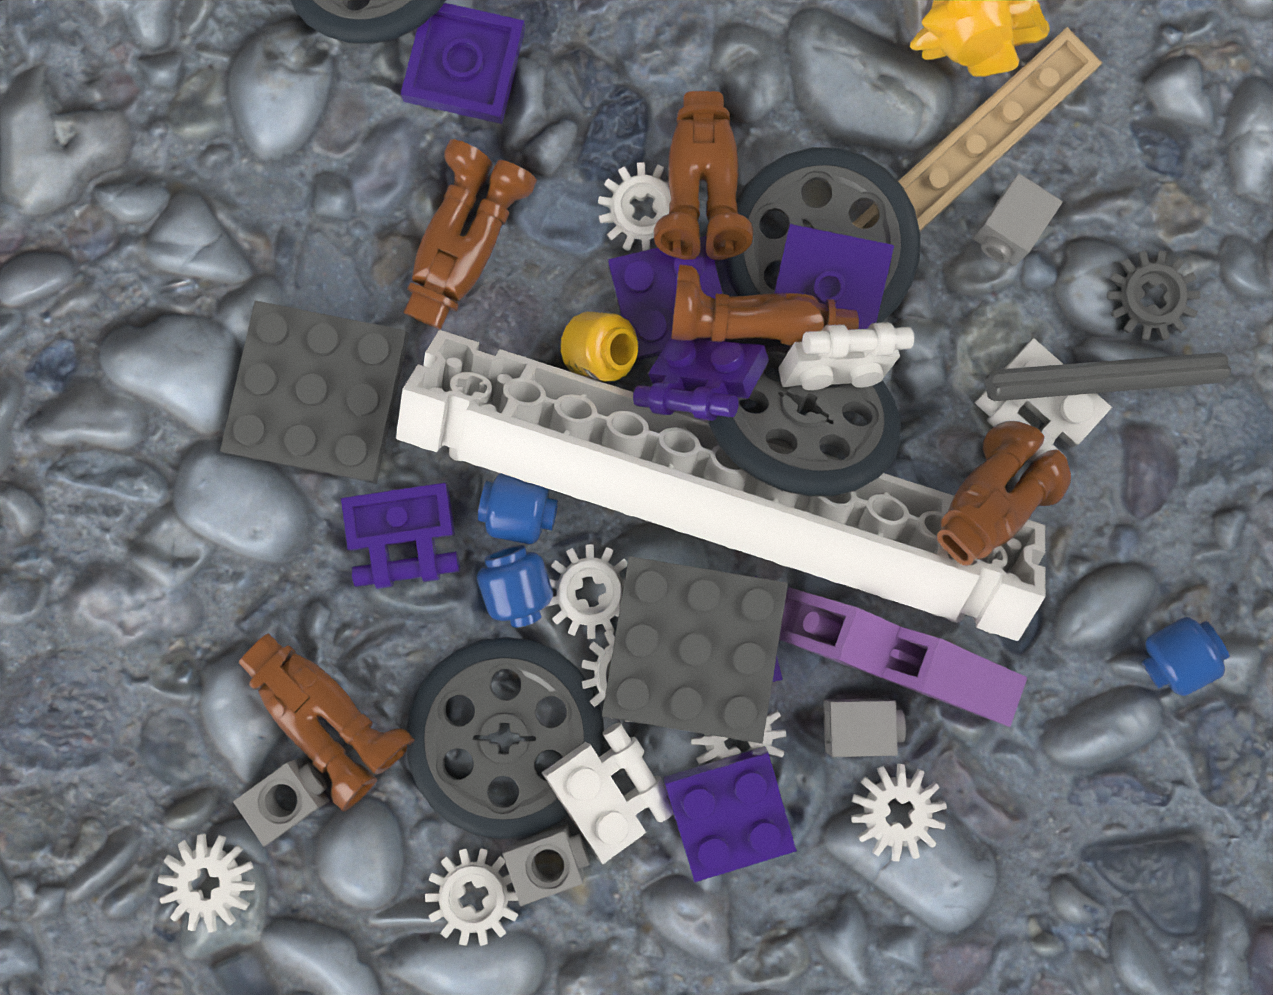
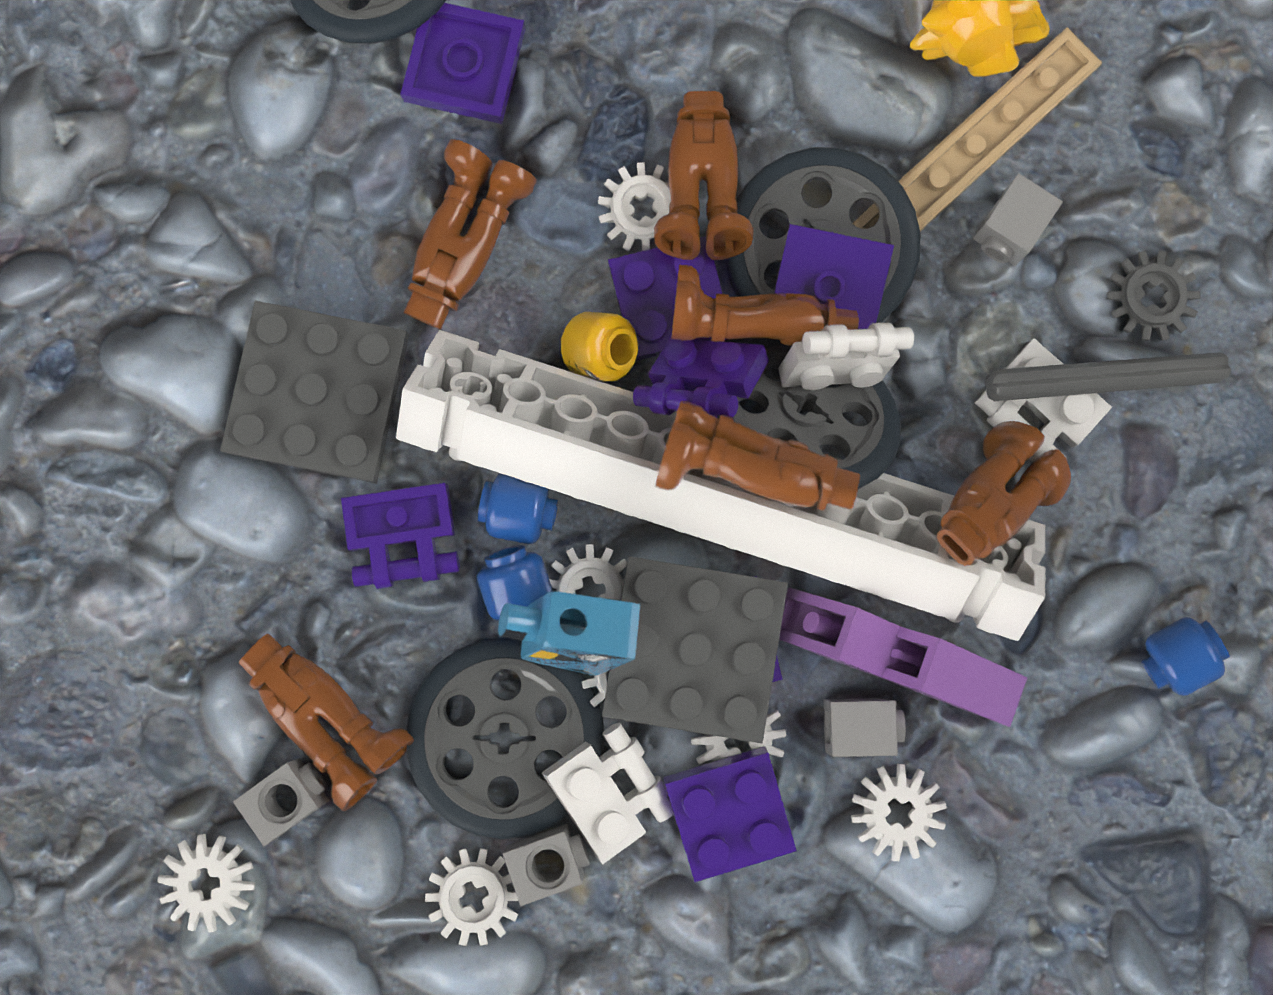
none -> dark azure torso [498,591,640,676]
none -> dark orange piece [655,400,860,511]

